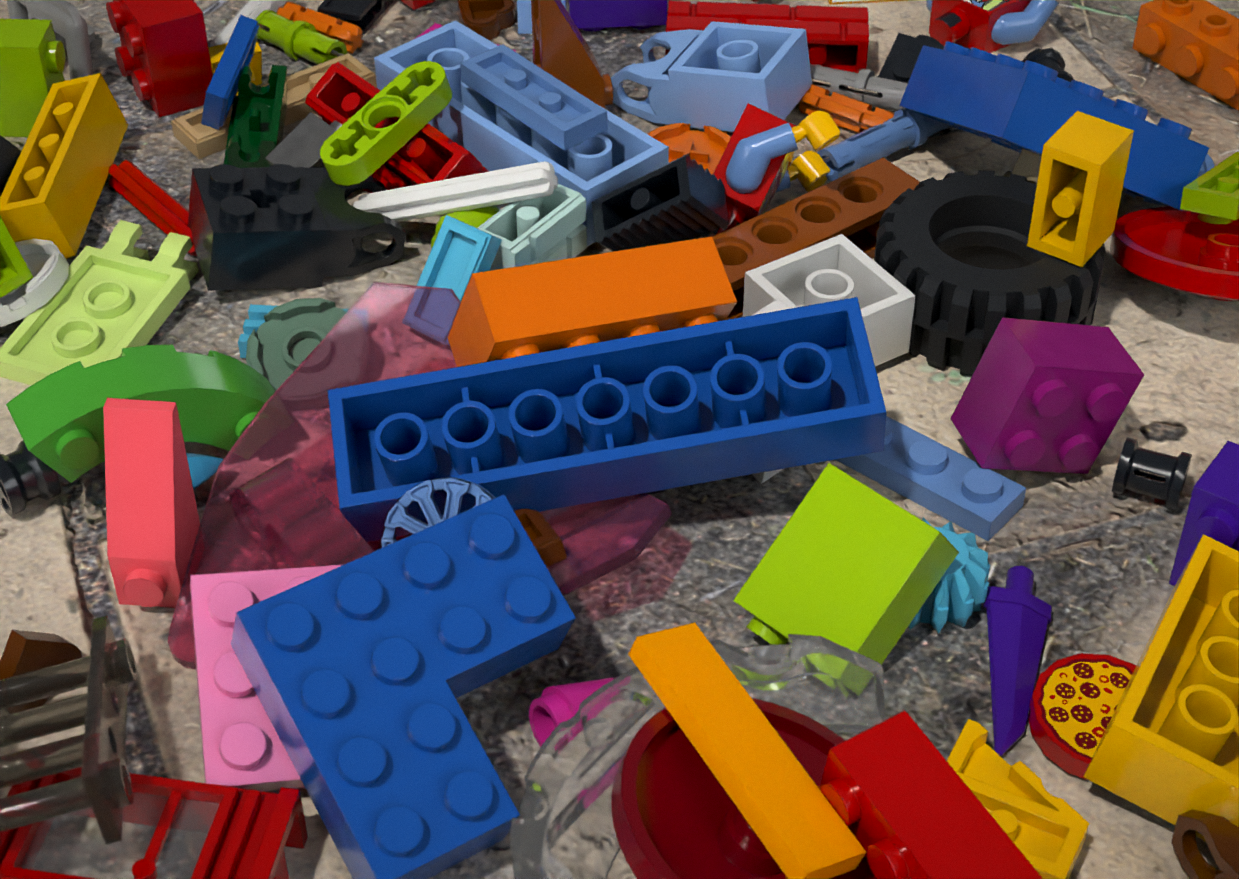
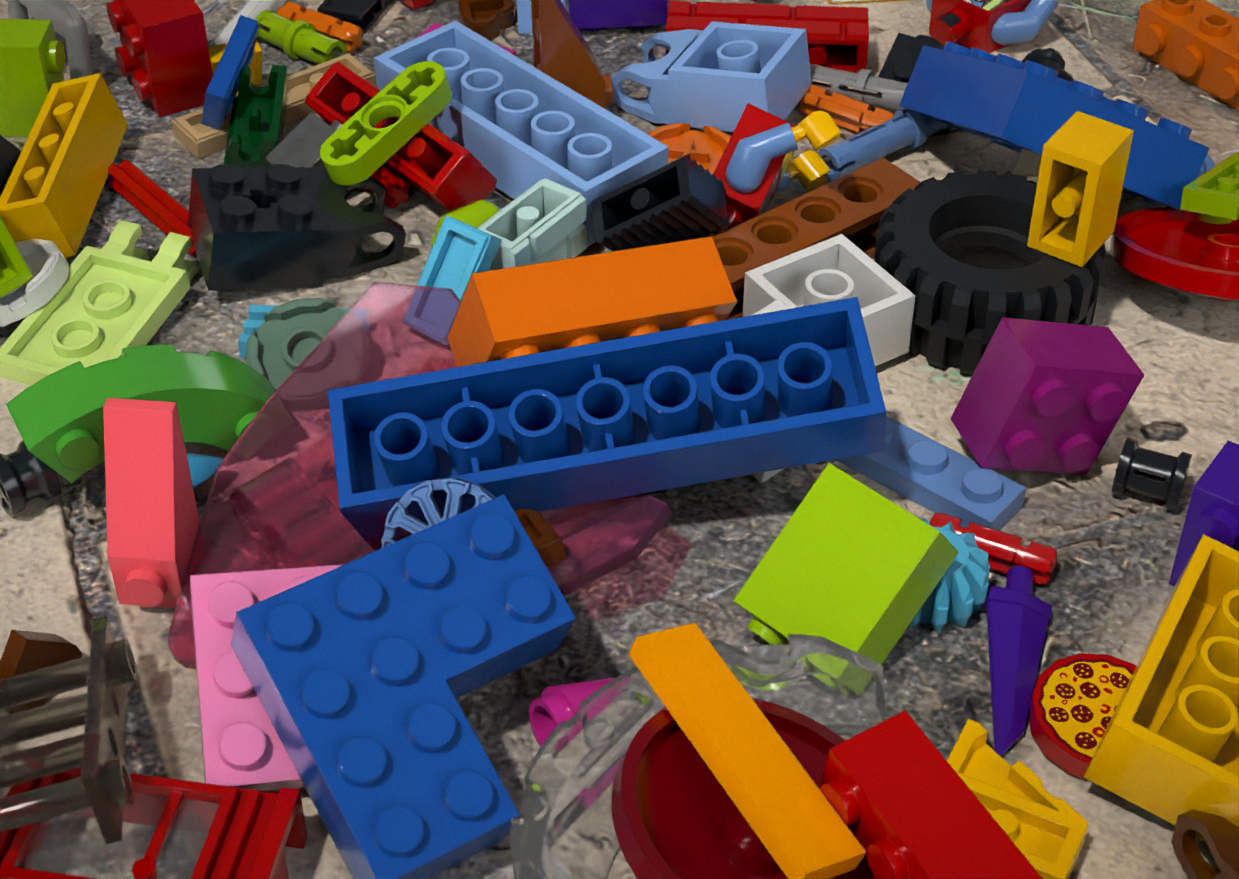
white axle [353,161,558,222] -> none
medium blue plate [460,44,608,151] -> none
none -> red axle [930,512,1057,586]

